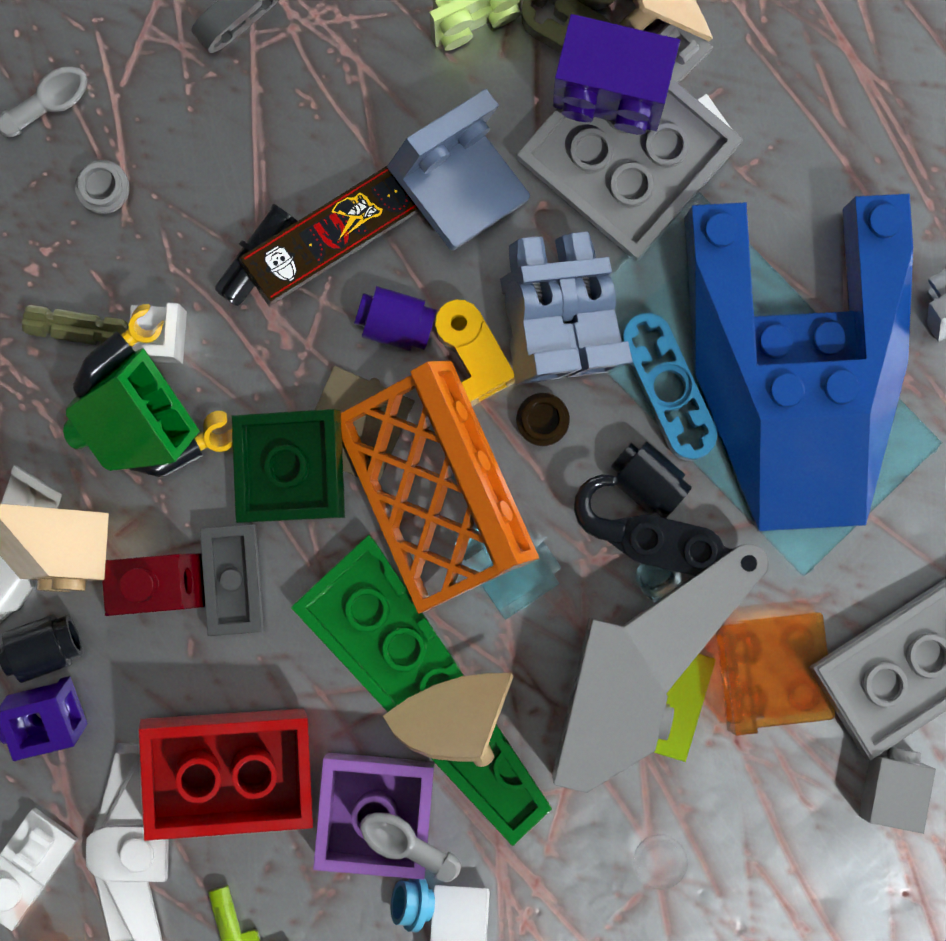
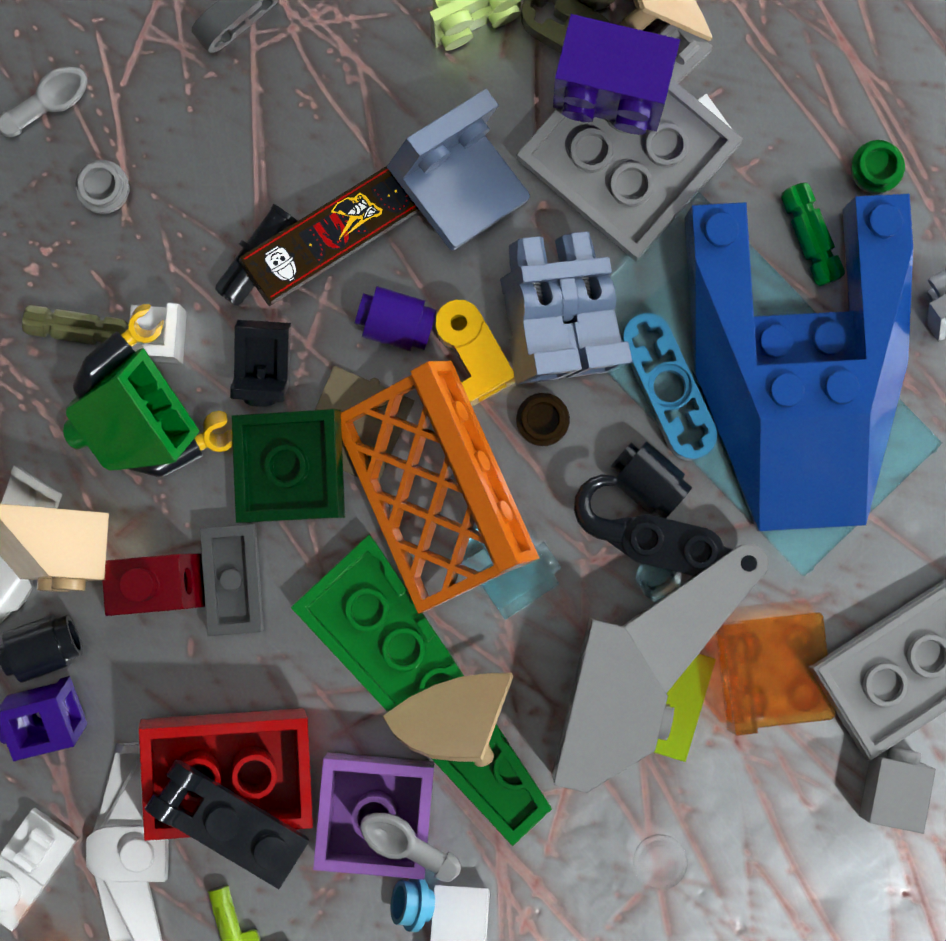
none -> black plate [145,759,309,889]
none -> black bracket [230,320,291,407]
none -> green axle [781,182,845,286]
none -> green plate [851,140,905,194]

